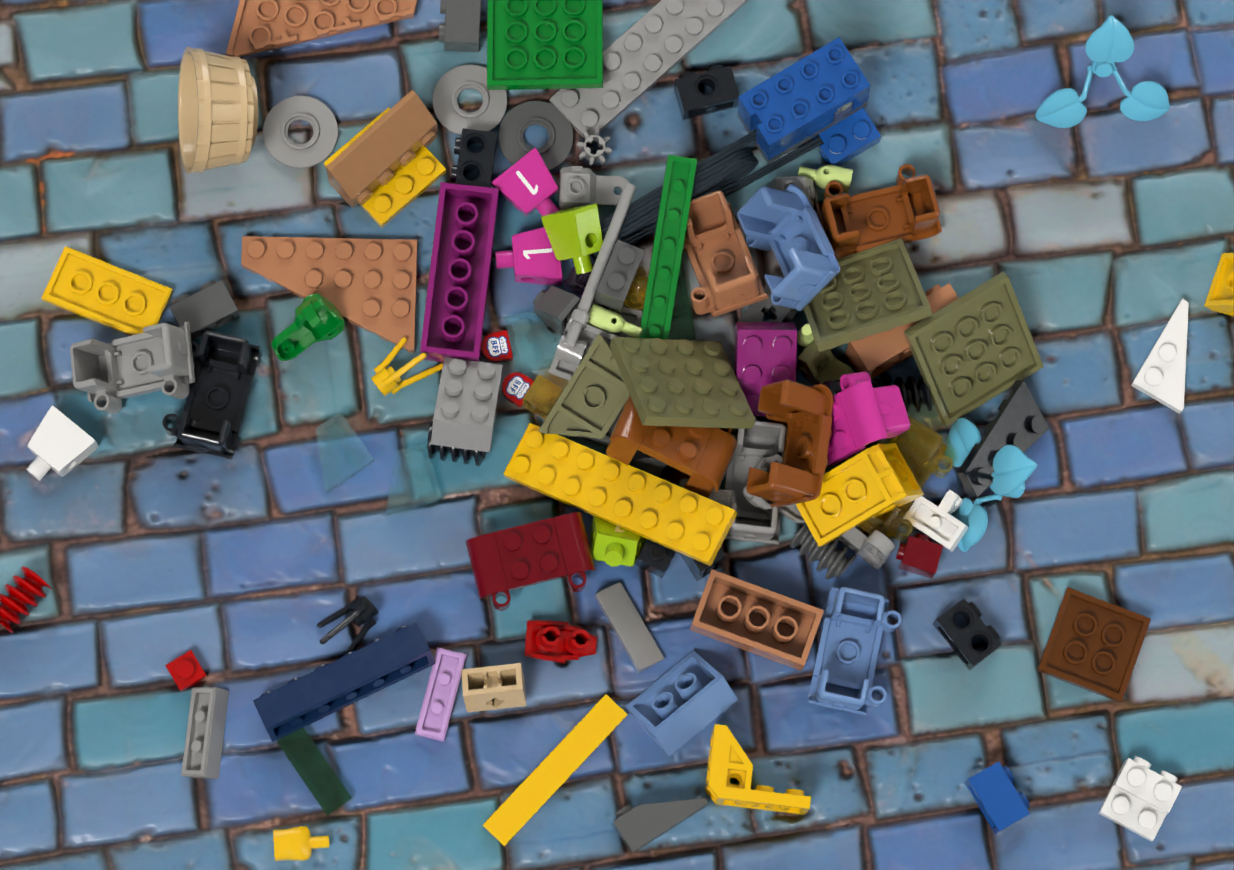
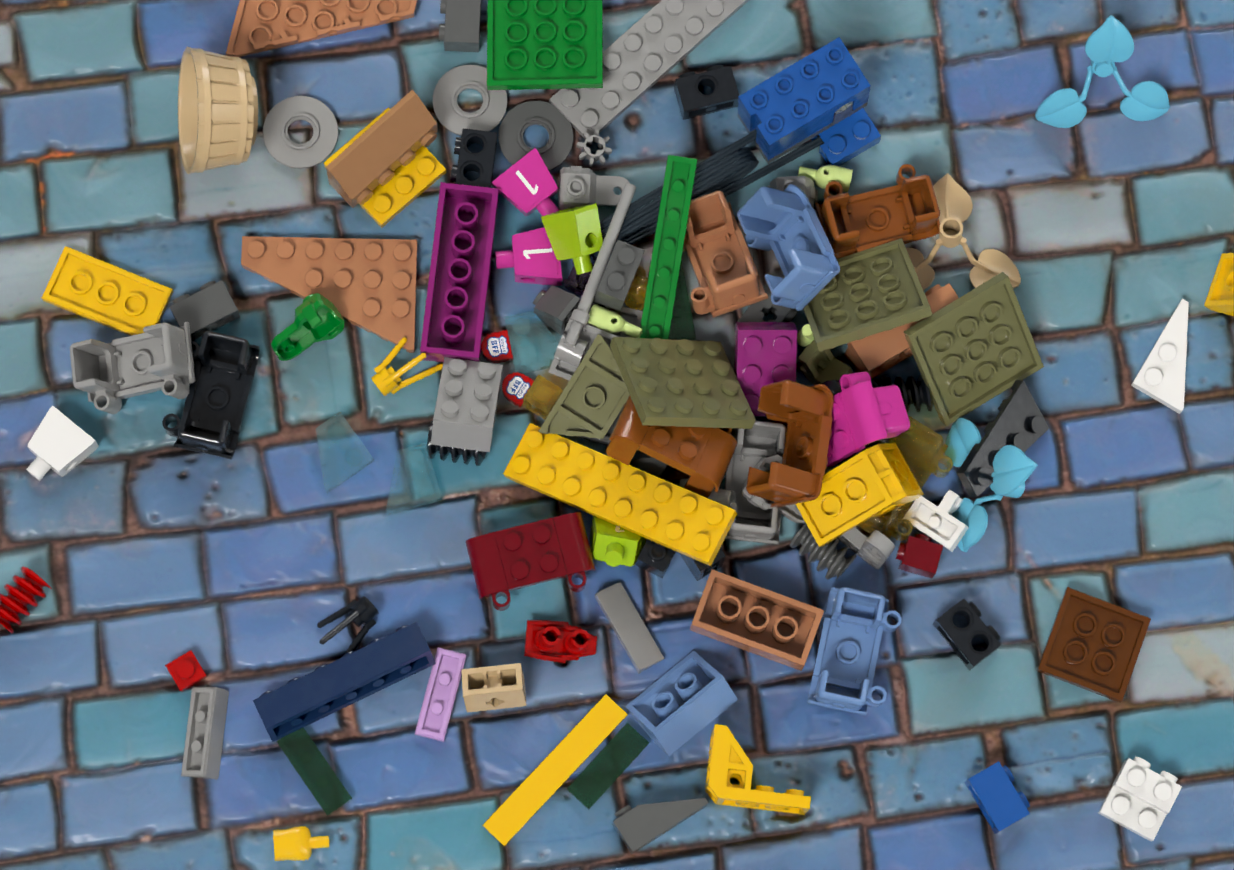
none -> clear green tile [567,723,649,810]
none -> tan plant [906,174,1021,290]

